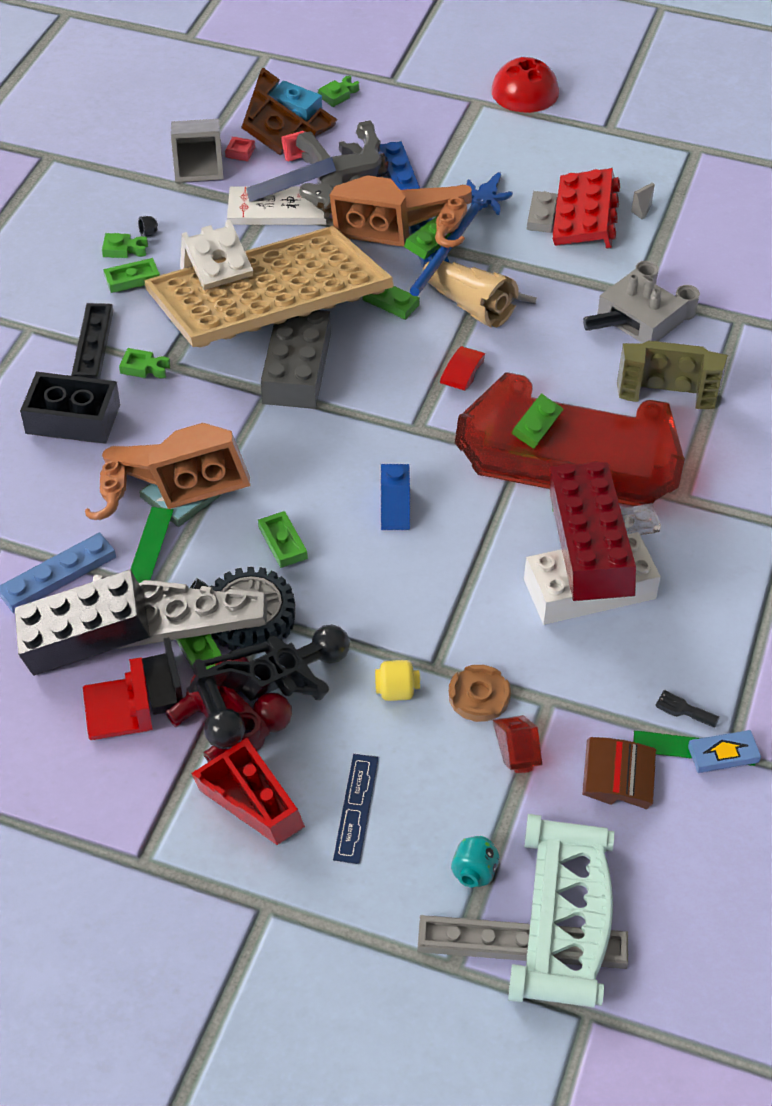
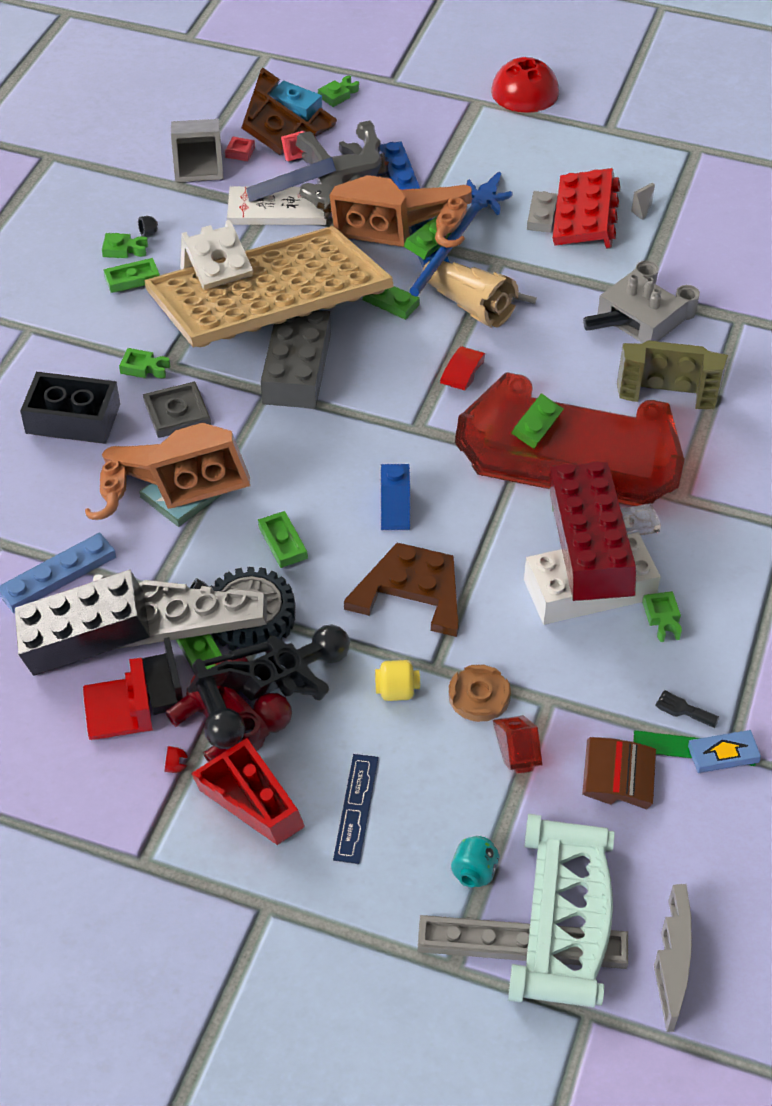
black tile [71,303,113,379] -> none
green sticker [130,507,174,583] -> none
none -> dark grey tile [143,381,211,438]
none -> red hinge [164,746,188,773]
none -> reddish brown wing [344,542,458,637]
none -> bright green plate [642,591,682,642]
none -> light grey slope [654,884,692,1032]

